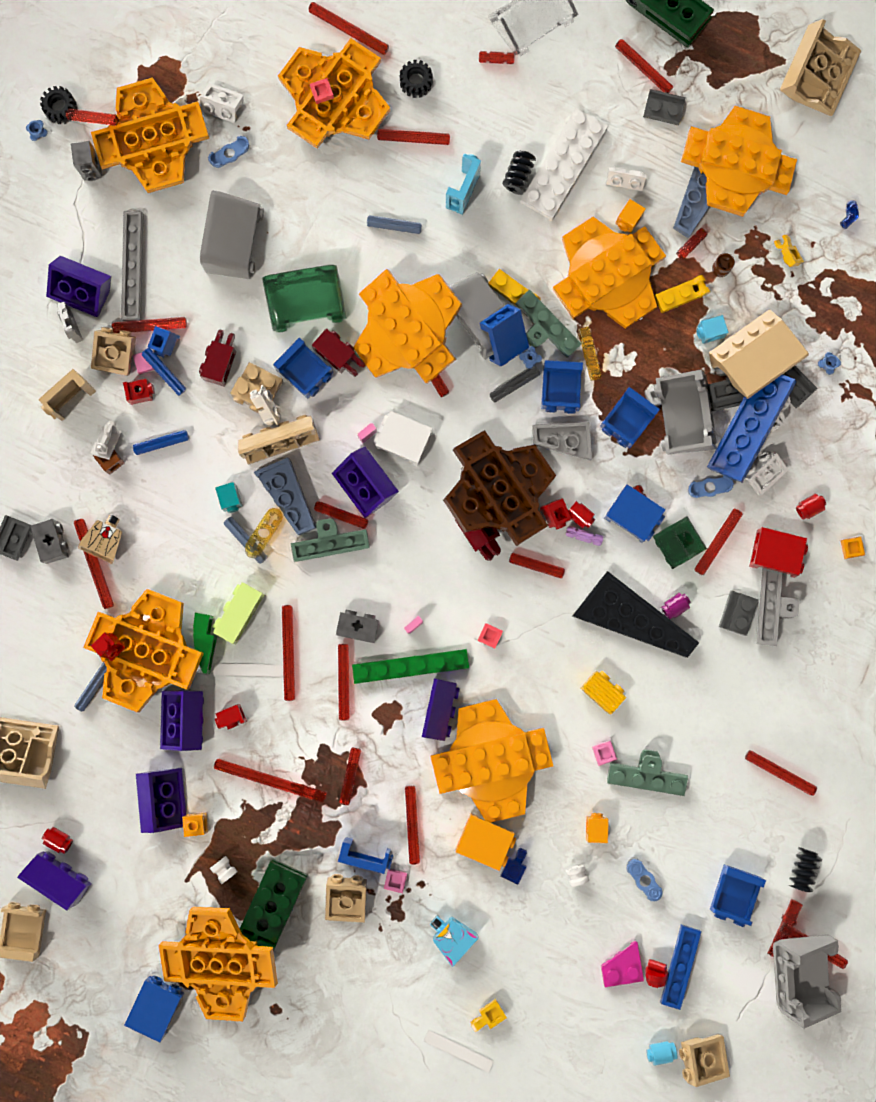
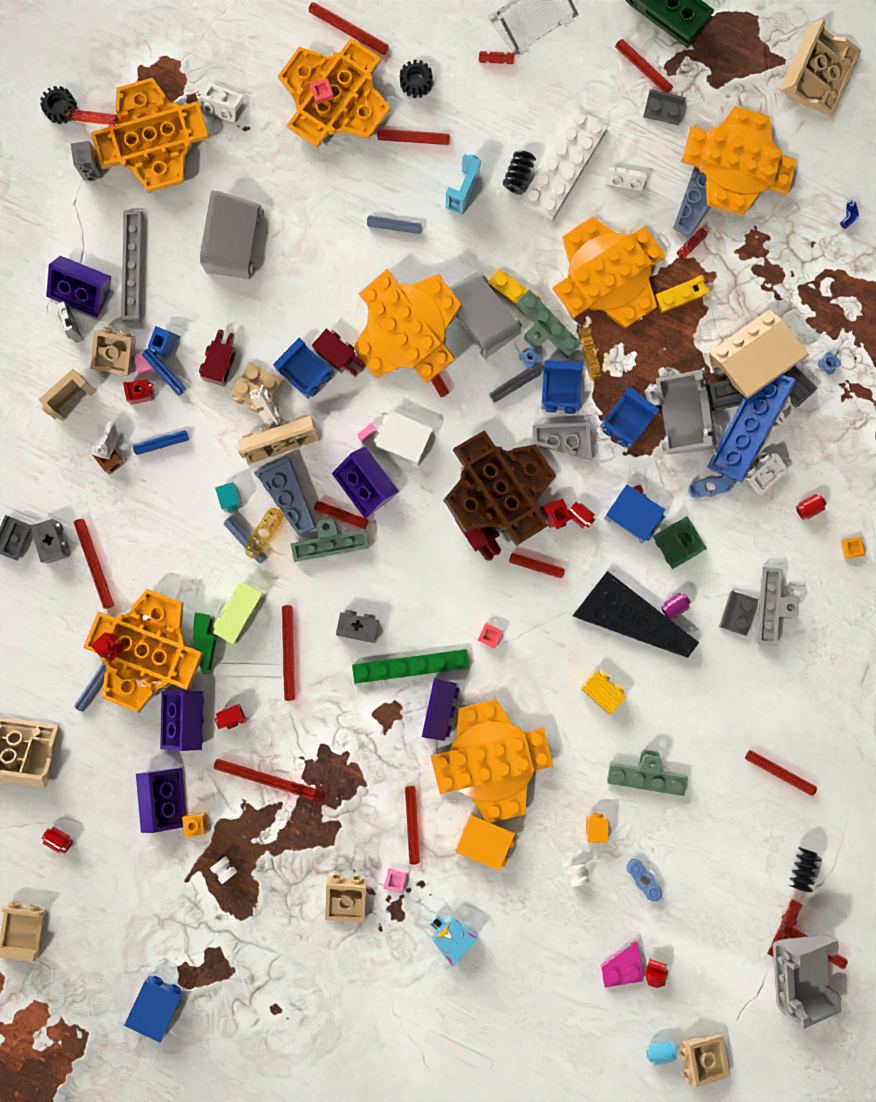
dark purple slope [17,851,92,911] -> none
medium blue plate [26,120,48,141] -> none
tan torso [78,515,122,564] -> none
clear red axle [112,317,187,333] -> none
light orange plate [158,907,278,1022] -> none
medium blue piece [208,136,249,168] -> none
dark green hinge [240,859,308,952] -> none
clear green windscreen [262,265,347,332] -> none
clear red axle [338,644,350,721] -> none
blue panel [338,837,393,874] -> none
clear red axle [339,747,361,806] -> none
bright pink tile [404,616,423,634] -> none
yellow plate [470,999,507,1032] -> none
blue panel [480,304,529,366] -> none
clear blue plate [500,847,527,885] -> none
lavender axle [566,526,603,546] -> none
bright pink tile [592,741,617,766] -> none
light orange brick [615,199,646,233] -> none
blue plate [660,924,701,1010] -> none
clear red axle [694,508,743,575] -> none
medium azure brick [696,315,728,344] -> none
blue panel [710,864,766,927] -> none
reddish brown wheel [712,253,735,277] -> none
red panel [749,527,808,578] -> none
yellow plate [774,235,804,267] -> none

